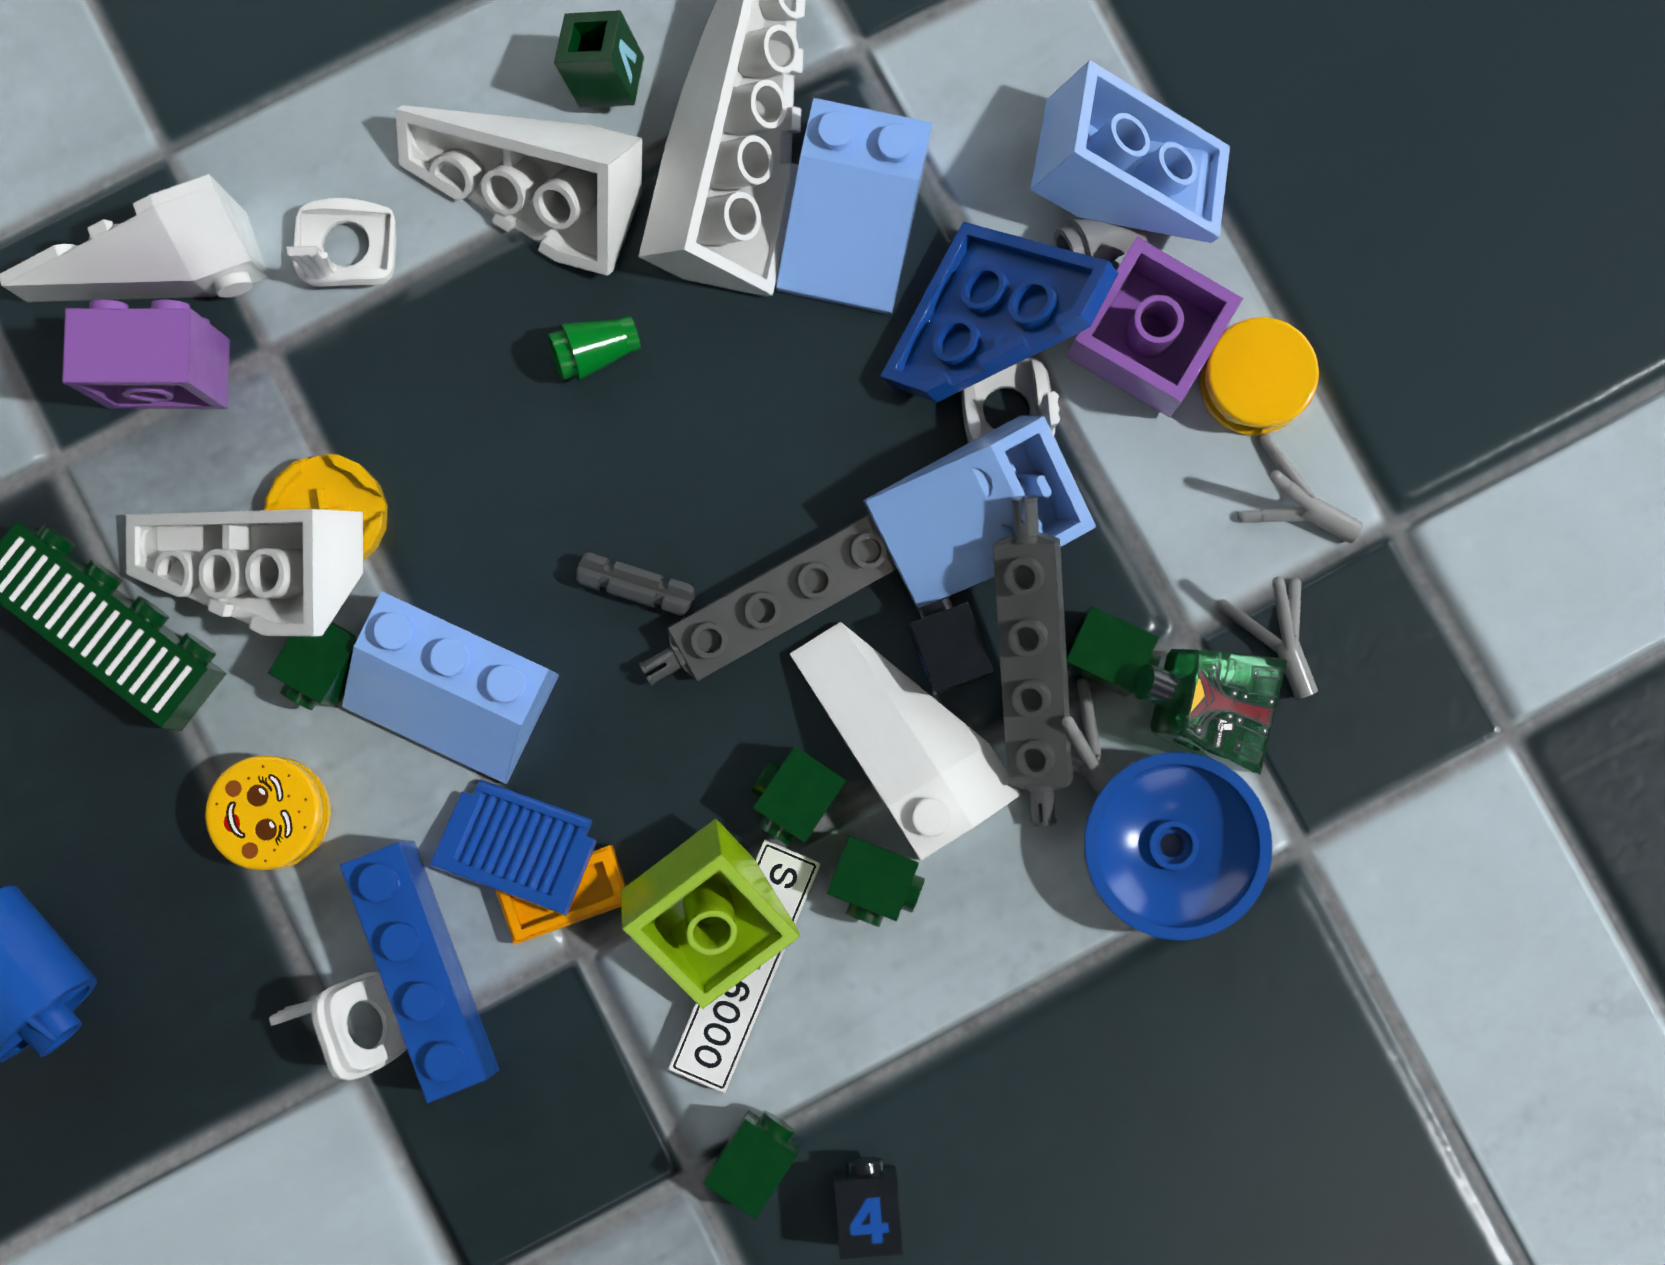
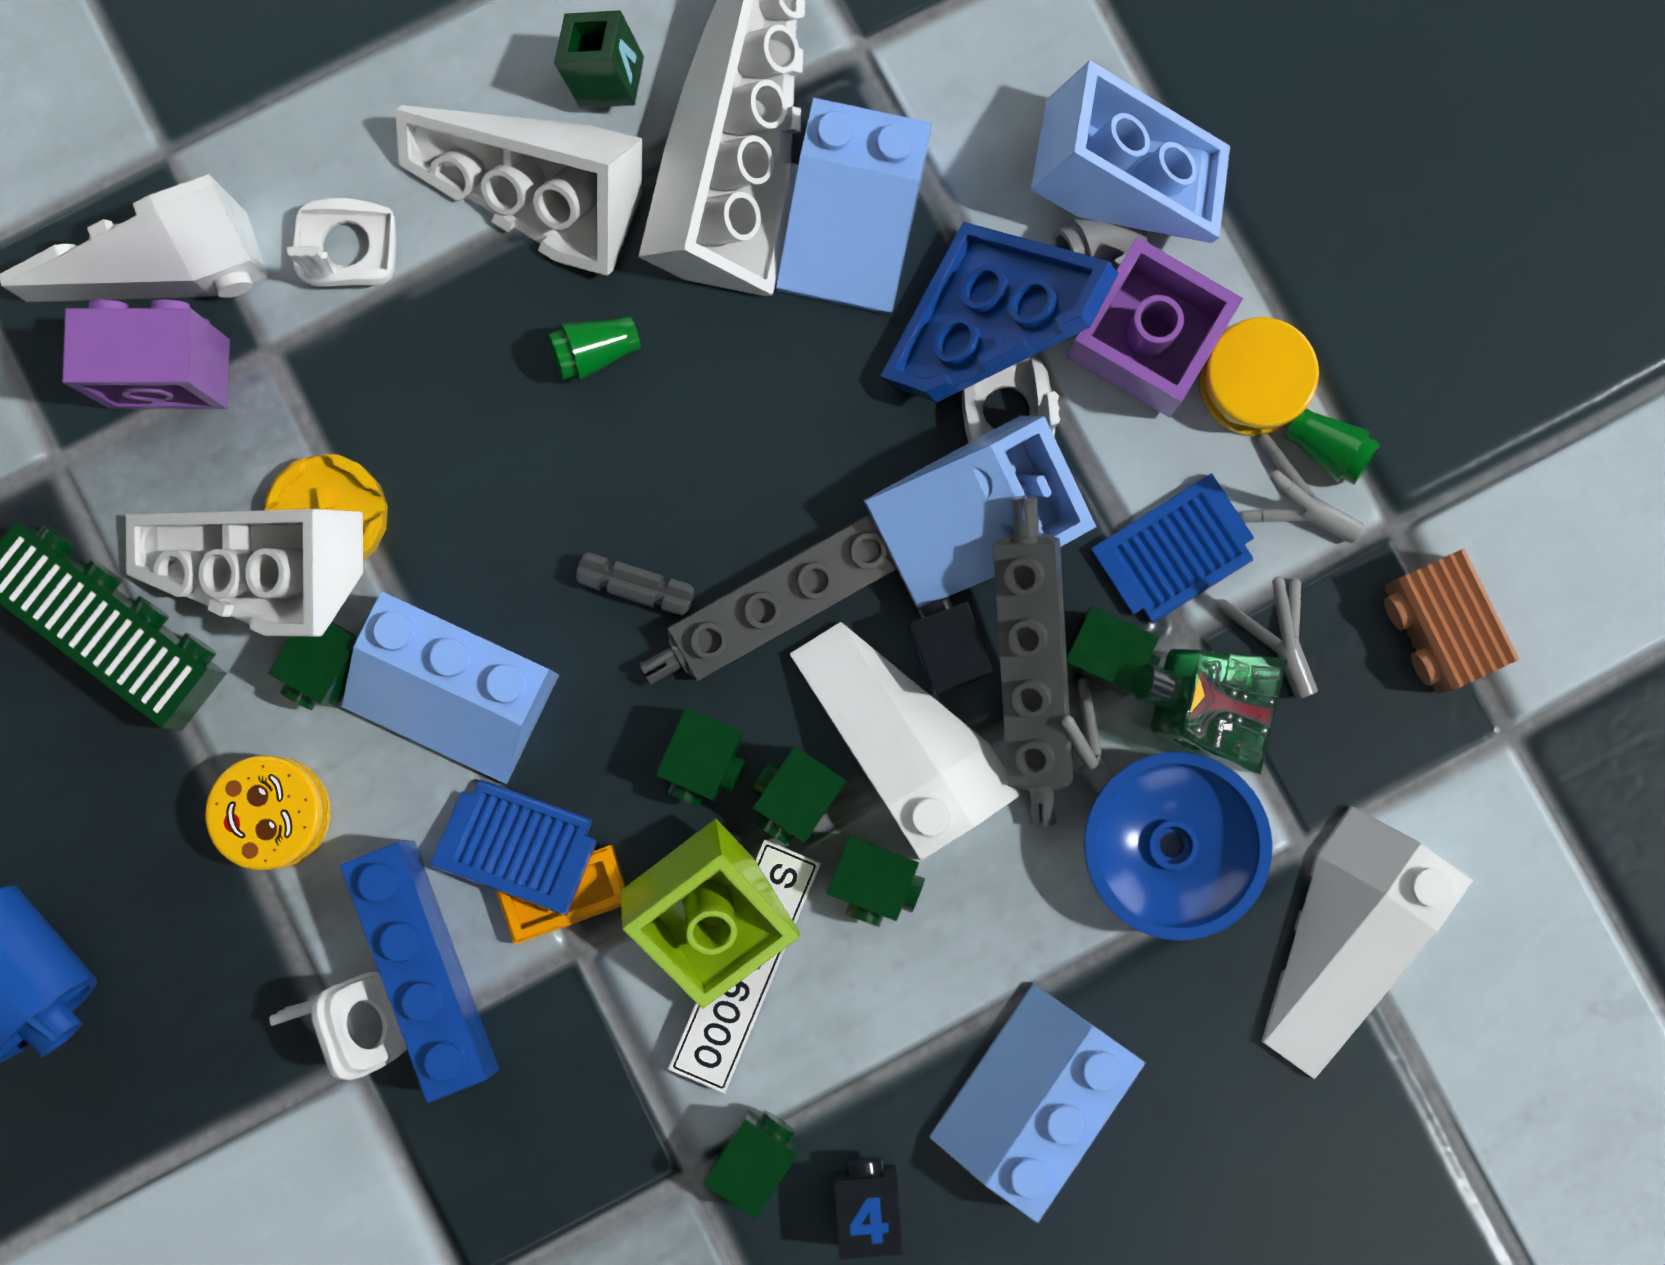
none -> dark green brick [656,707,745,807]
none -> light blue slope [929,983,1145,1223]
none -> blue window [1090,473,1254,624]
none -> white wedge [1261,806,1473,1079]
none -> green cone [1284,408,1380,485]
none -> nougat brick [1384,548,1519,693]

